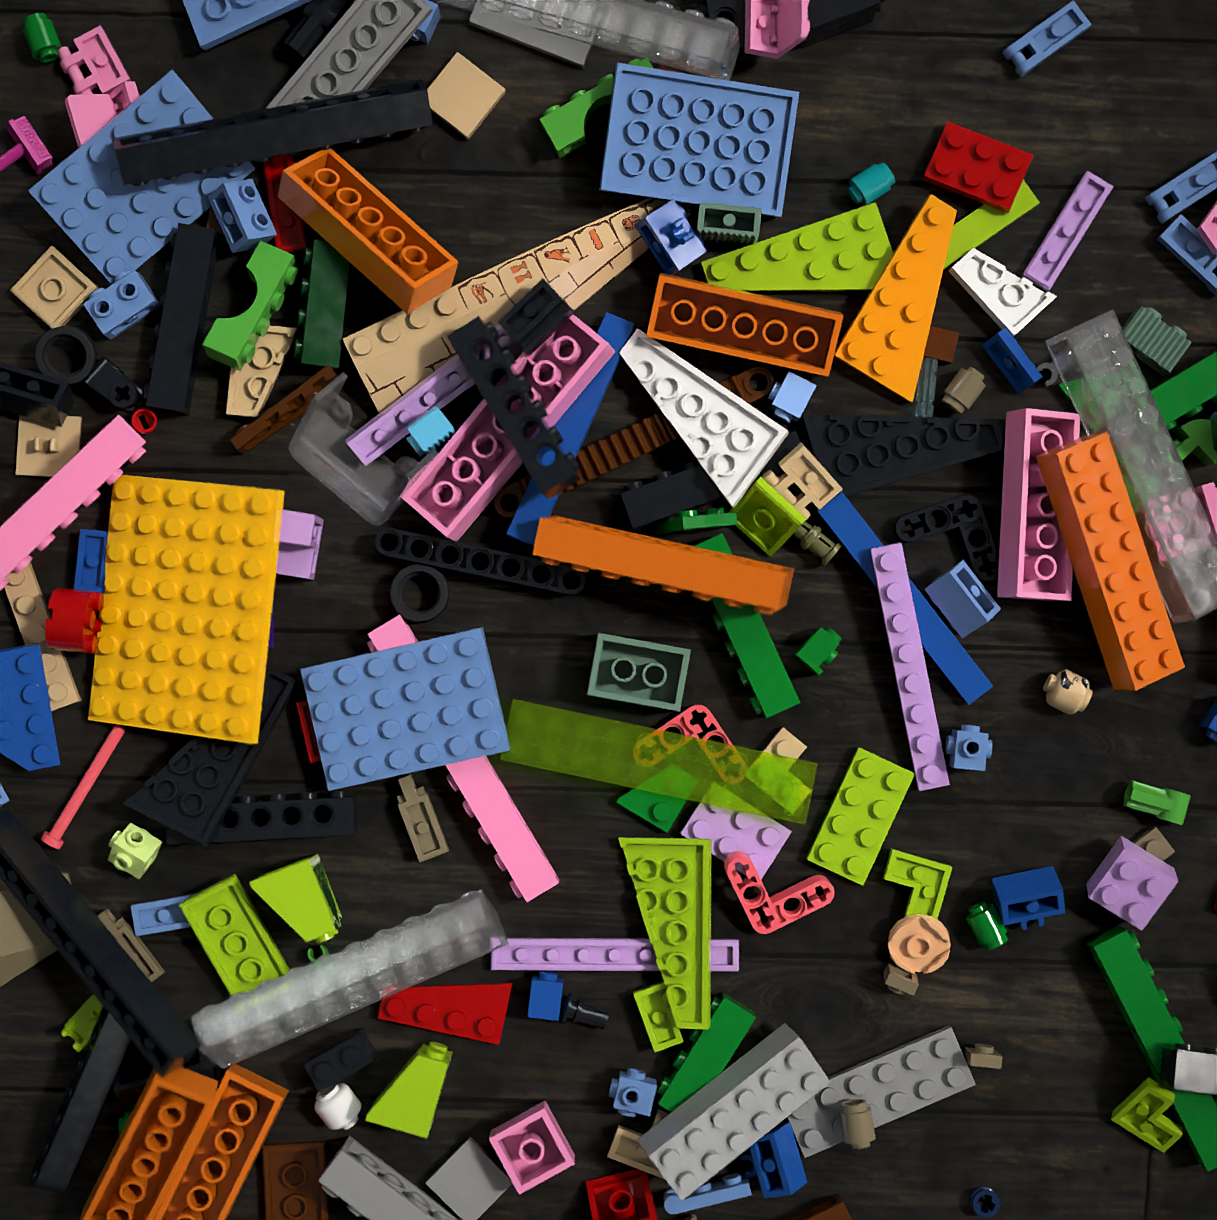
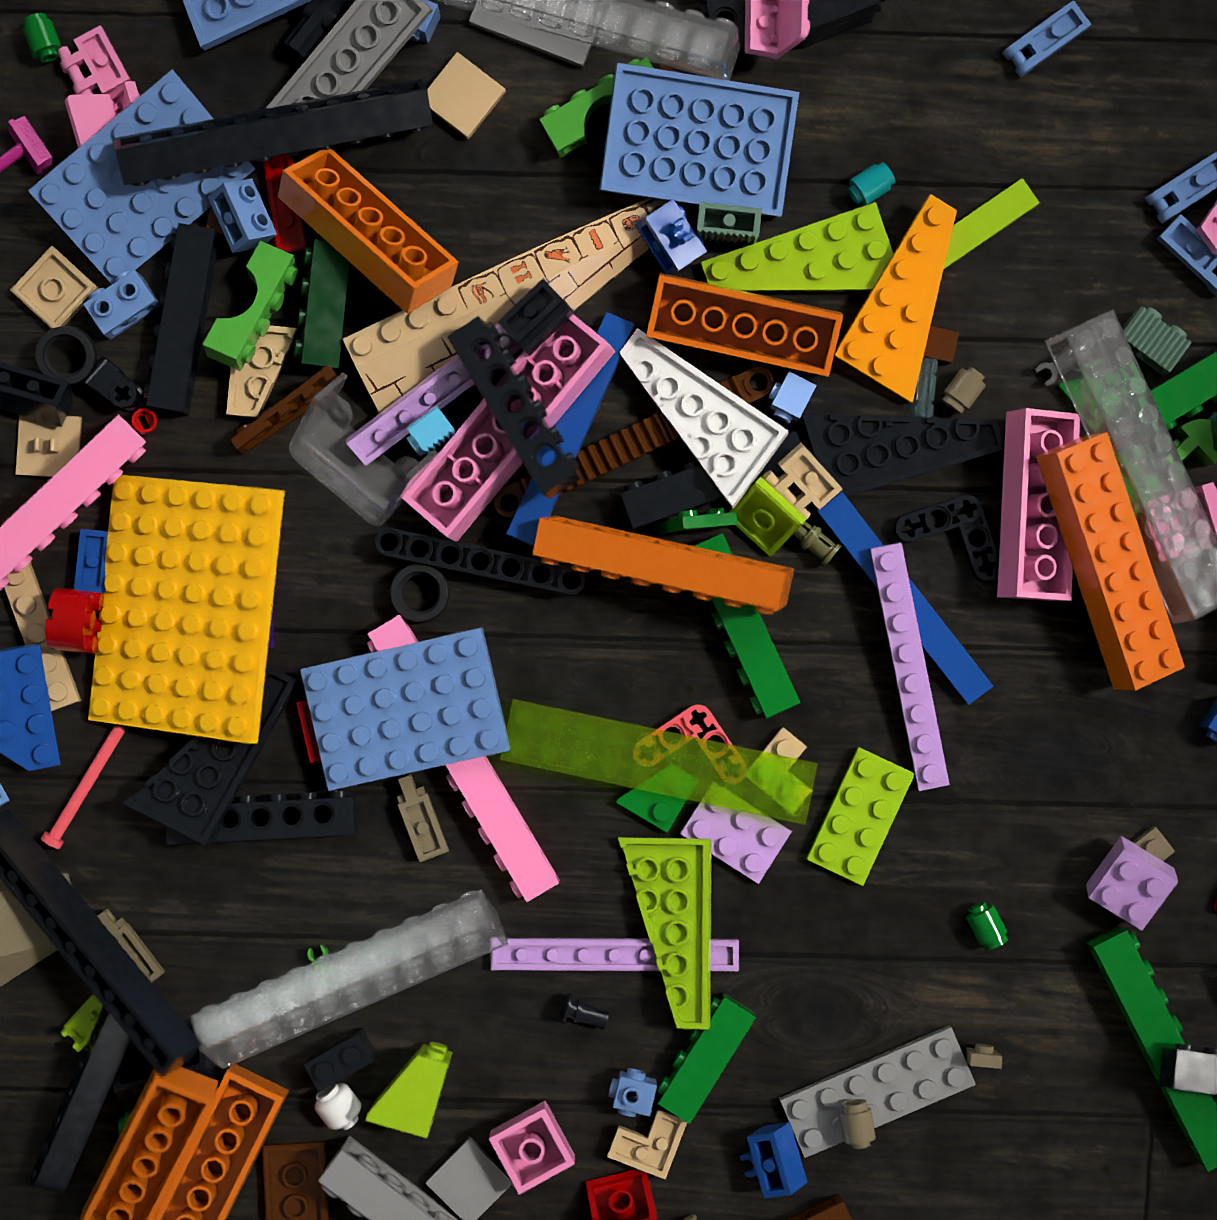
yellowish green brick [108,822,162,879] -> none
medium blue plate [131,893,197,936] -> none
lime tile [178,874,295,1011] -> none
lime slope [250,853,344,944] -> none
lavender brick [276,510,324,580] -> none
red wing [378,982,513,1045] -> none
blue brick [528,971,564,1021] -> none
sand green brick [587,633,691,711] -> none
lime plate [633,981,684,1053] -> none
light grey brick [637,1023,830,1201] -> none
medium blue plate [663,1173,752,1214] -> none
coral beam [724,851,835,934] -> none
green brick [794,627,842,675] -> none
lime plate [883,848,952,919] -> none
dark tan plate [883,963,919,996] -> none
light nougat tile [888,914,951,974] -> none
red plate [923,121,1034,214] -> none
medium blue brick [924,560,1001,638] -> none
medium blue brick [945,724,992,771] -> none
white wing [949,248,1057,336] -> none
dark blue bush [969,1186,1000,1218] -> none
blue plate [982,327,1042,394] -> none
blue brick [992,866,1065,930] -> none
lavender tile [1022,170,1113,292] -> none
tan head [1043,669,1093,715] -> none
lime plate [1111,1077,1183,1153] -> none
bright green piece [1124,780,1191,825] -> none

